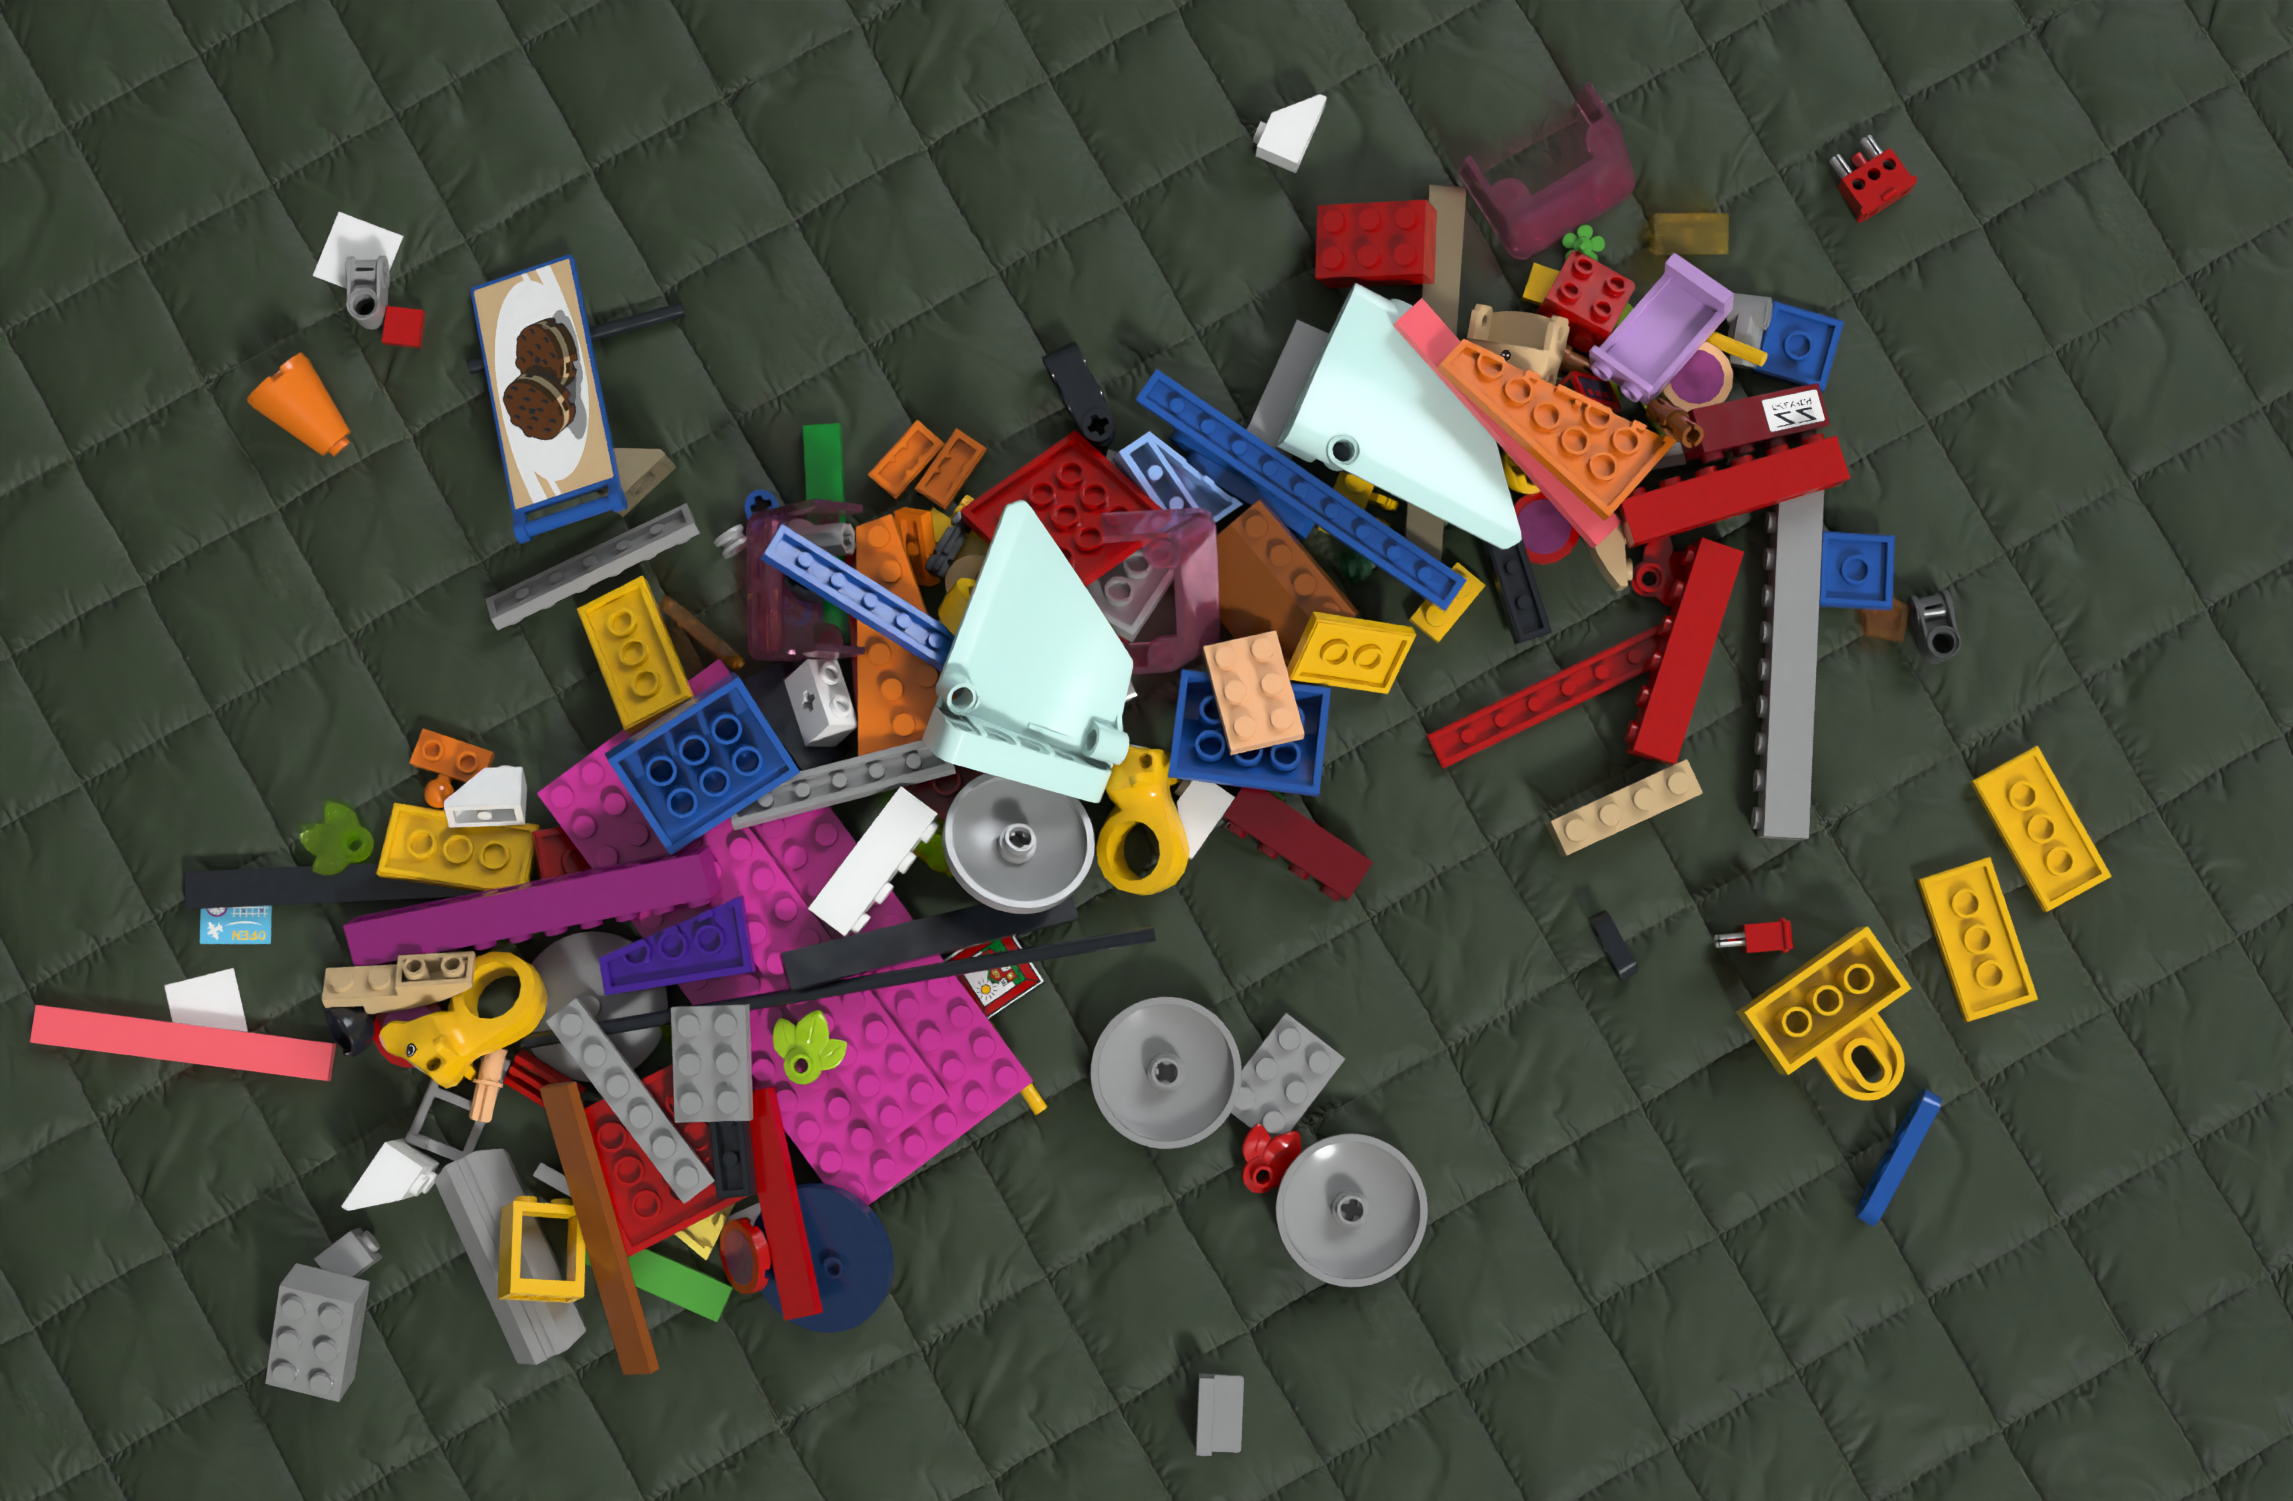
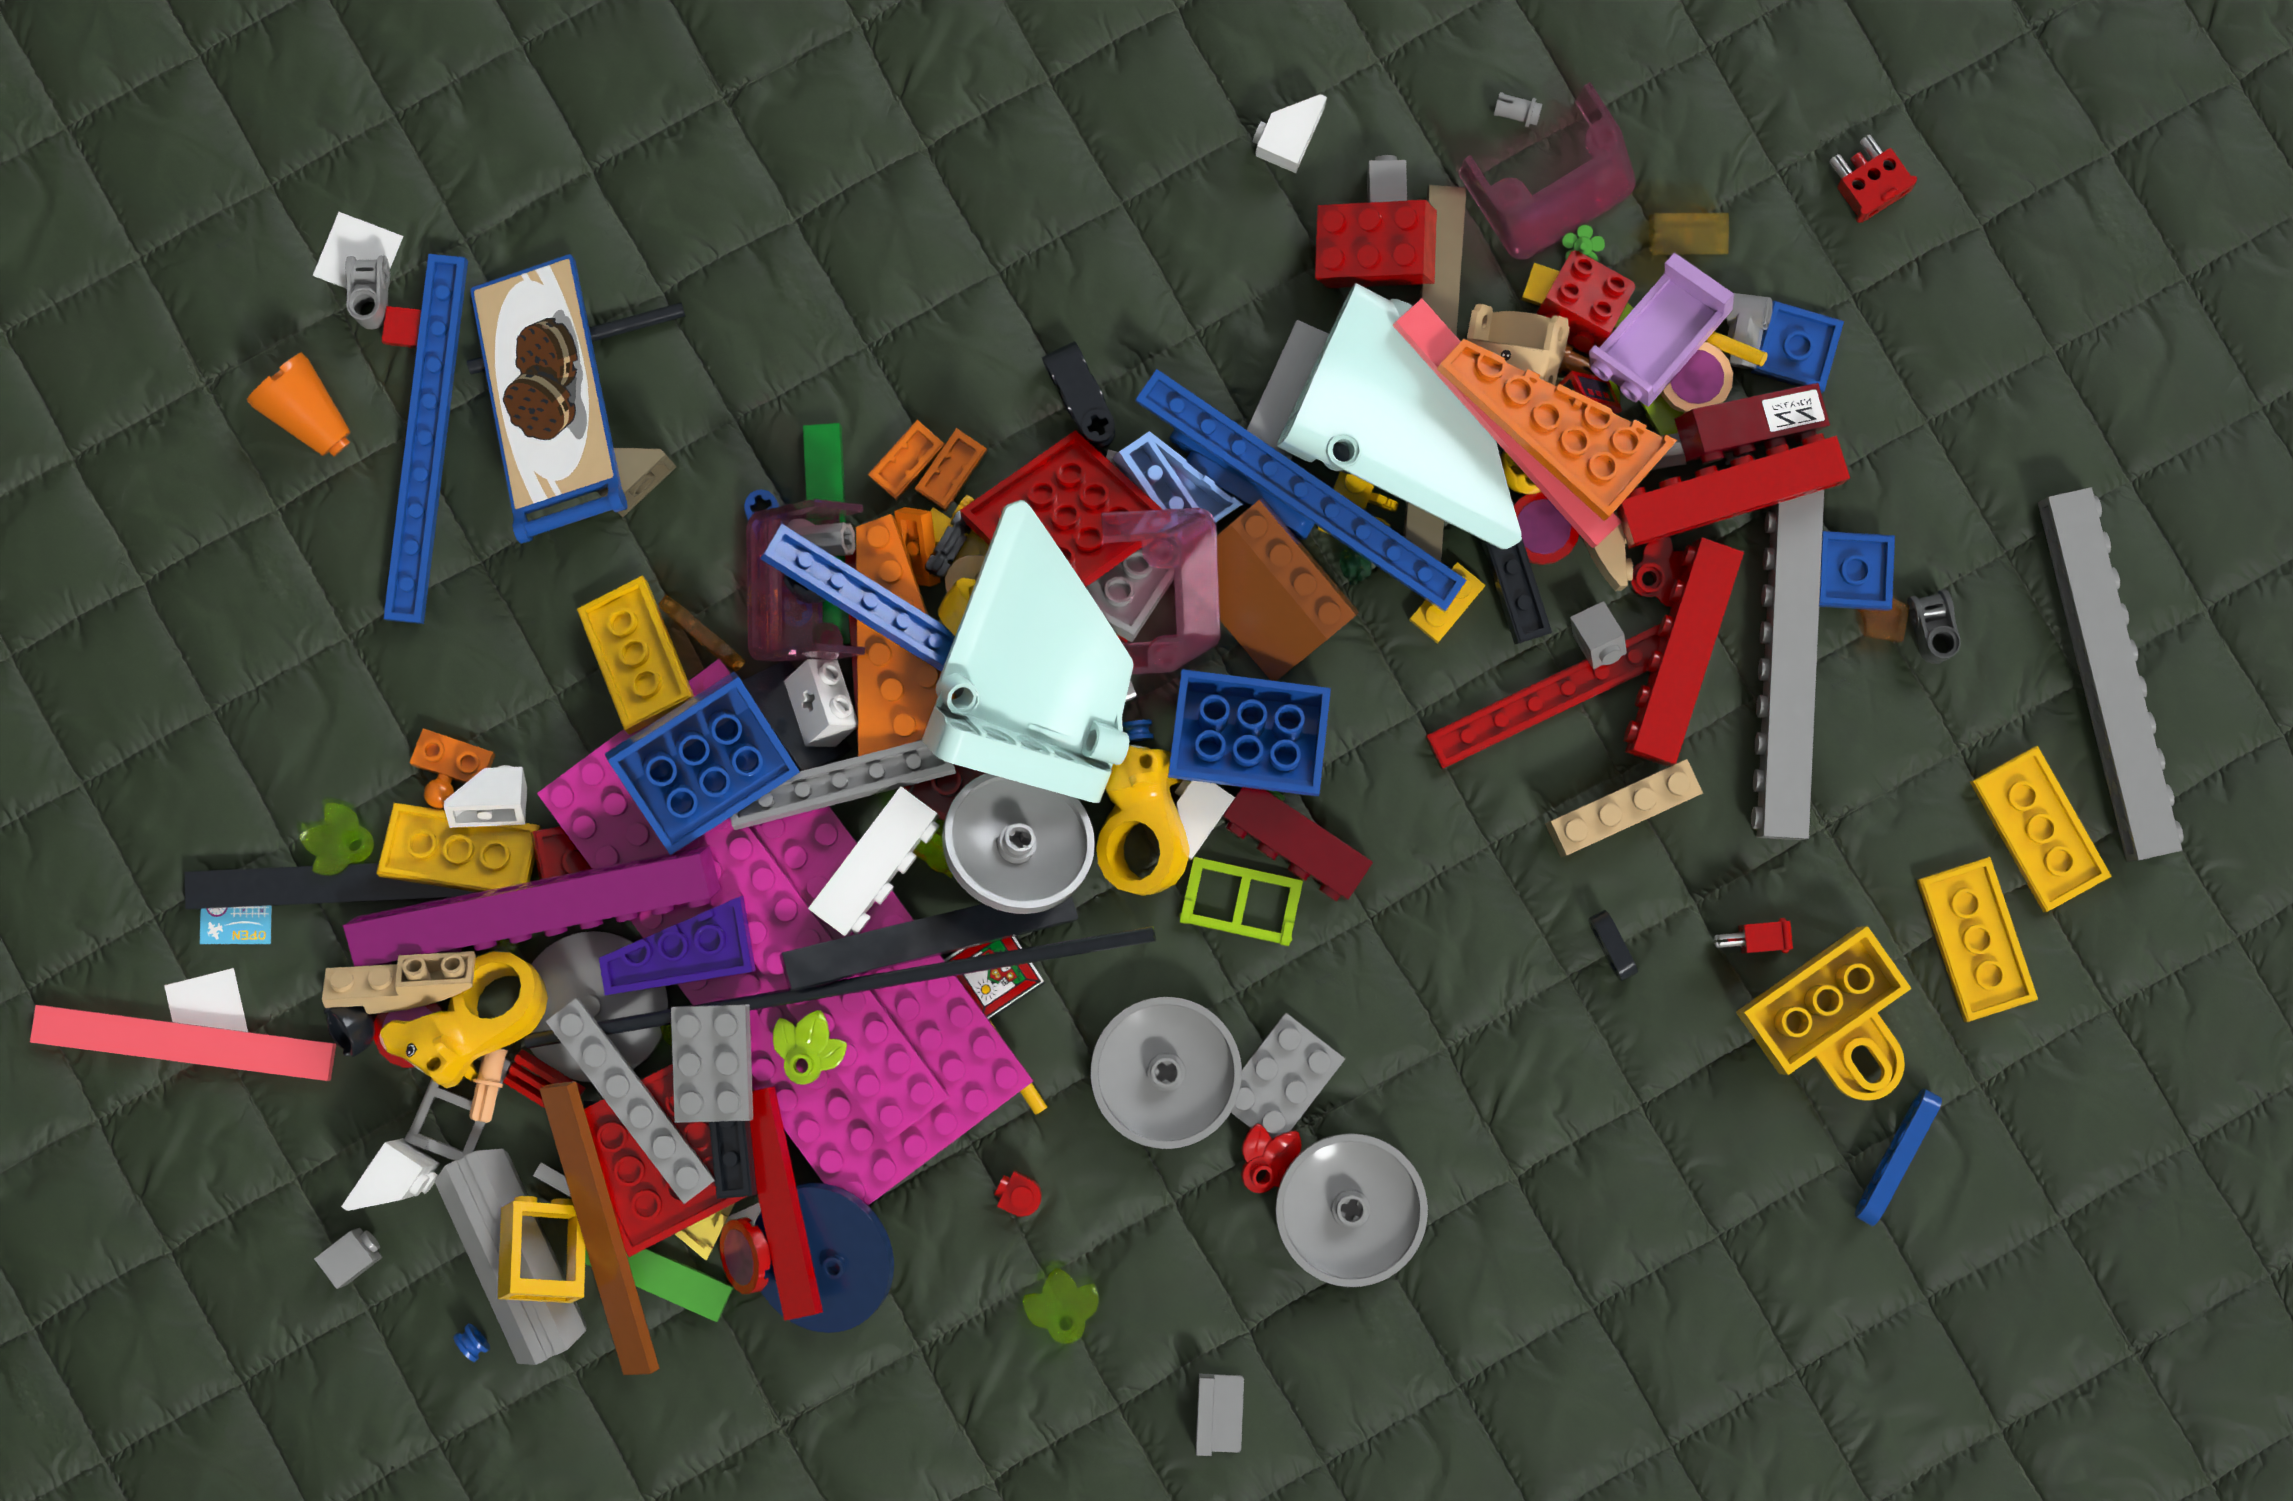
light grey brick [265,1263,370,1402] -> none
light grey plate [485,503,700,630] -> none
light grey bush [714,524,752,559] -> none
light nougat plate [1202,631,1305,755] -> none
yellow tile [1287,611,1416,694] -> none
dark orange pin [1646,397,1704,448] -> none
none -> blue plate [383,254,468,624]
none -> blue bush [453,1323,490,1362]
none -> red plate [994,1170,1042,1217]
none -> clear neon green plate [1023,1268,1099,1344]
none -> blue bush [1122,719,1154,742]
none -> lime window [1179,857,1303,946]
none -> light grey brick [1366,155,1407,203]
none -> light grey pin [1494,92,1543,127]
none -> light grey brick [1570,601,1627,669]
none -> light grey brick [2038,487,2184,862]

